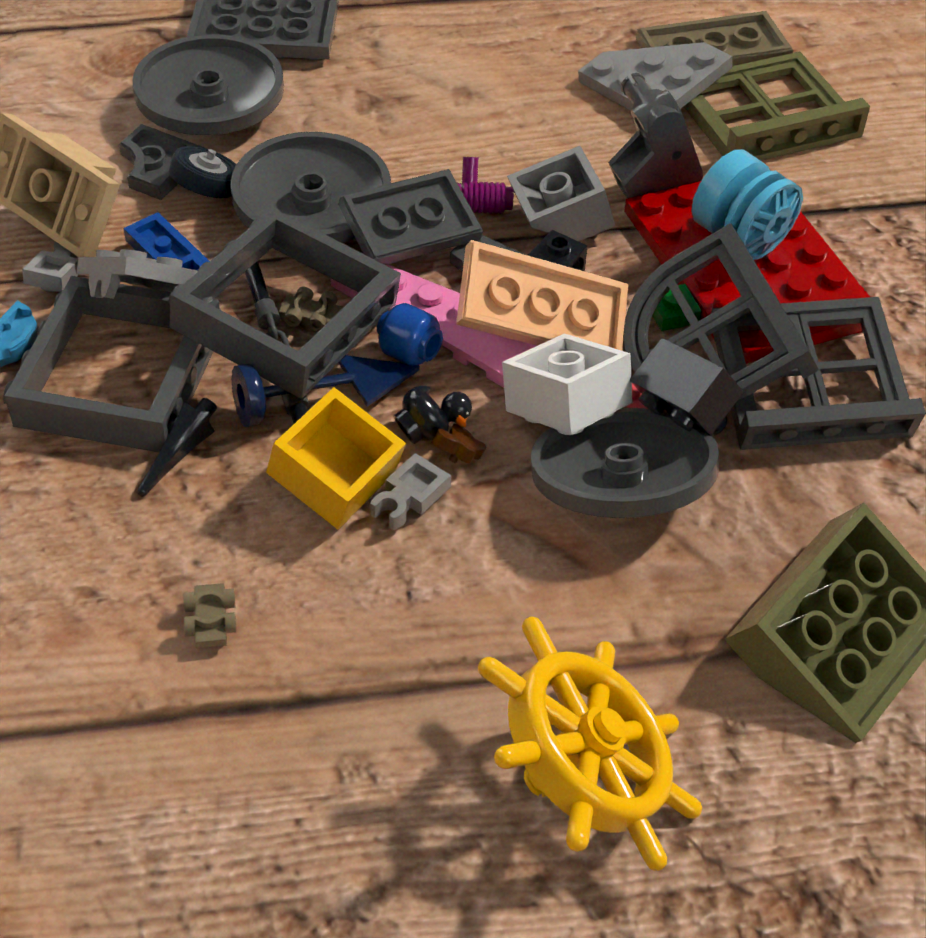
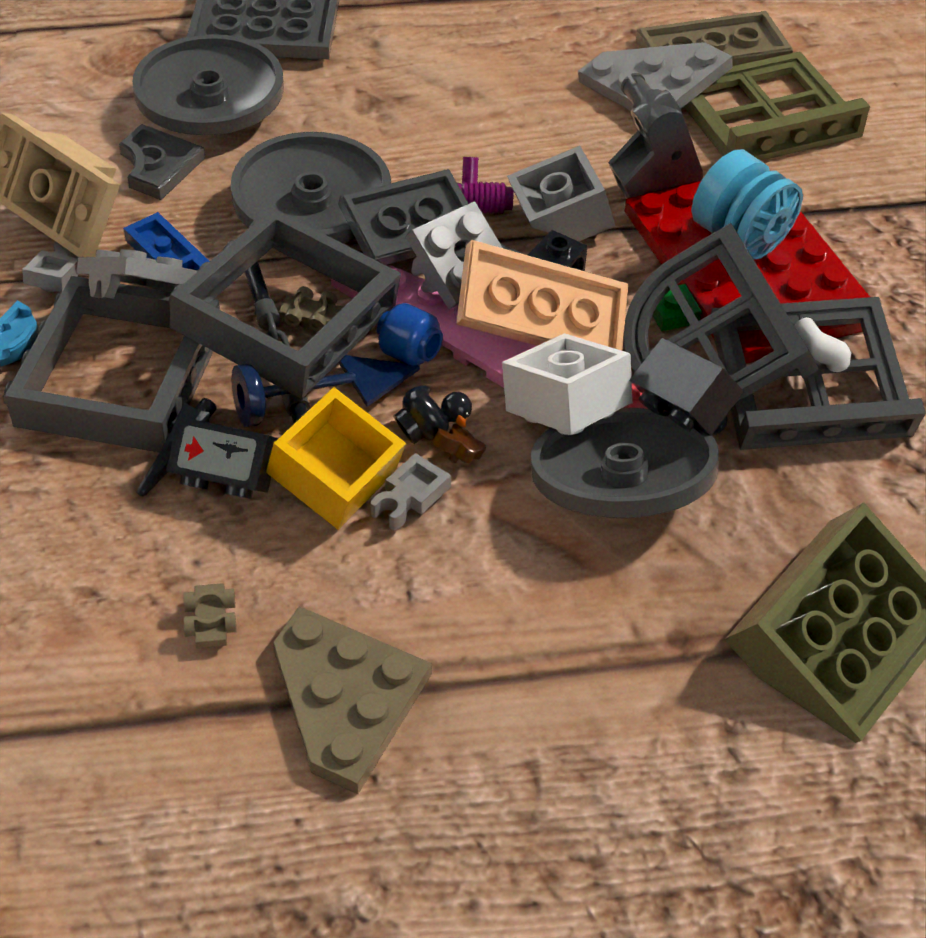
black wheel [169,146,237,198] -> none
yellow piece [478,616,702,871] -> none
none -> brick [166,416,278,499]
none -> dark tan plate [273,606,432,794]
none -> light grey piece [405,201,503,310]
none -> white arm [794,317,851,372]

